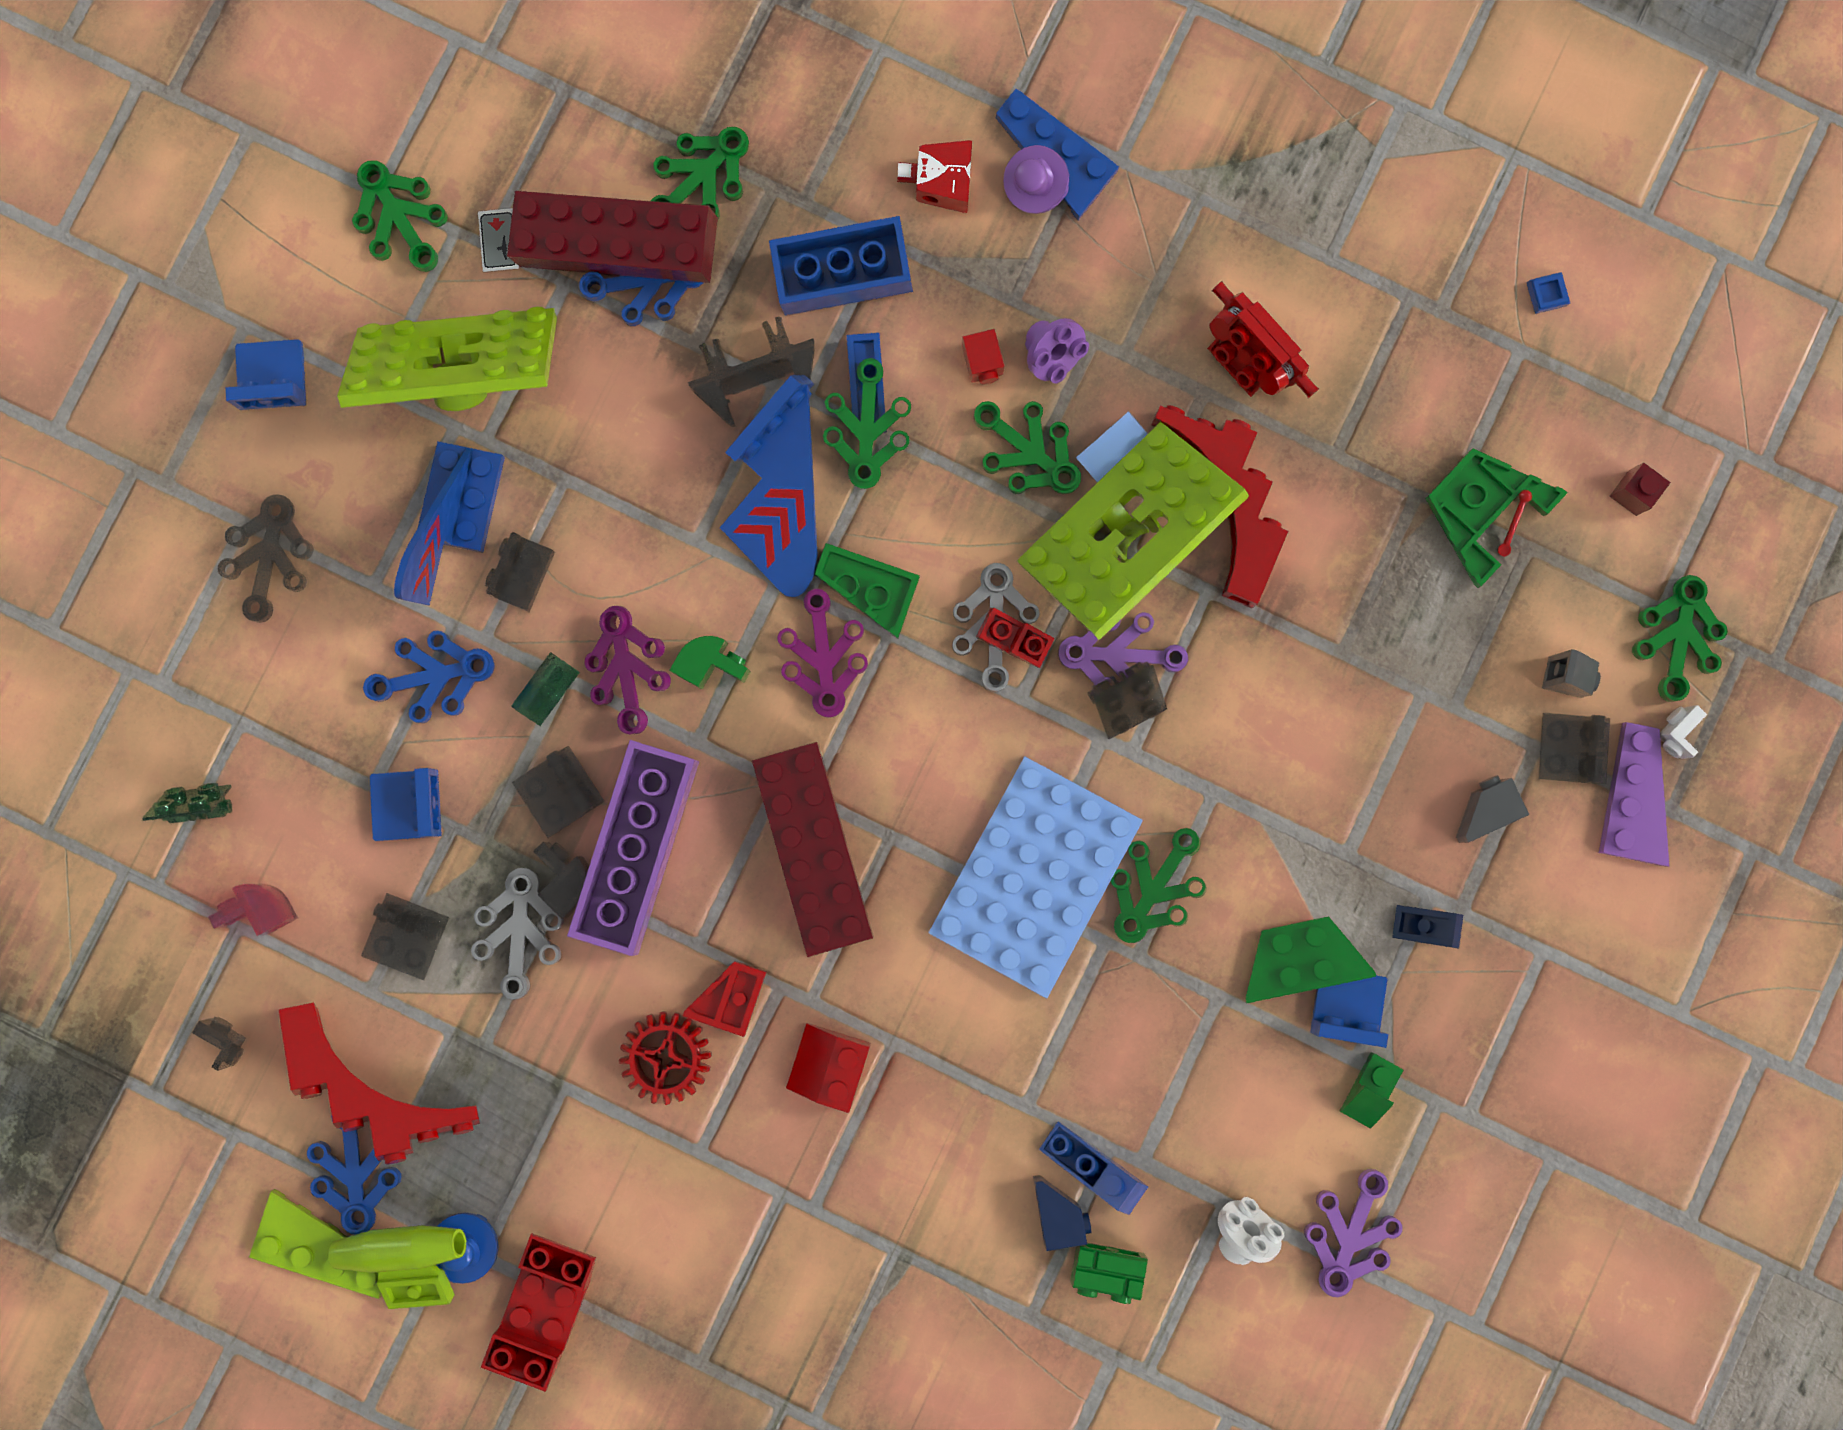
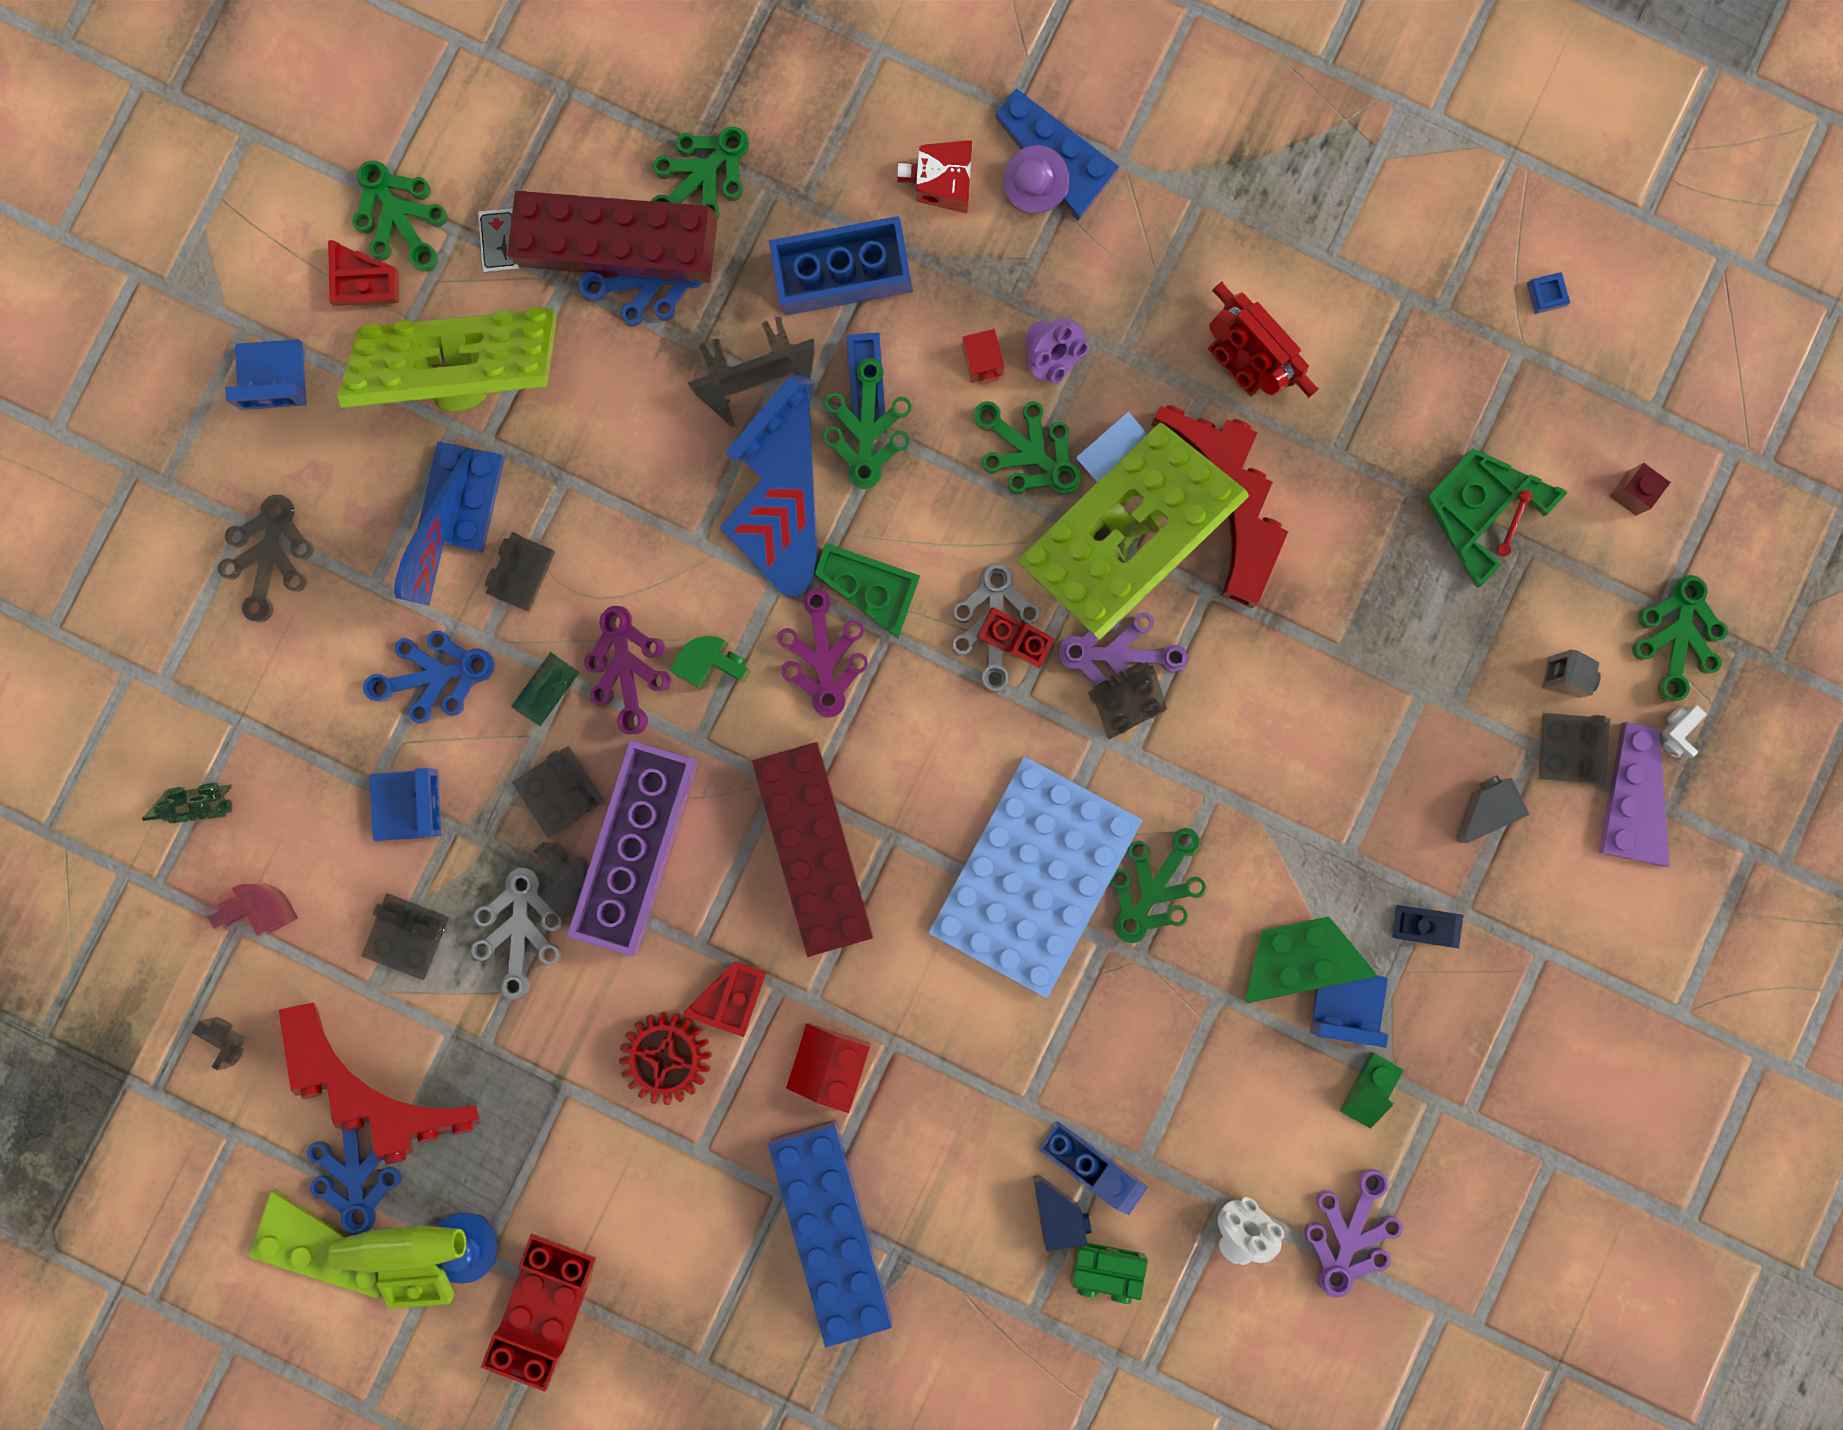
none -> red wing [328,240,399,306]
none -> blue brick [768,1120,892,1348]

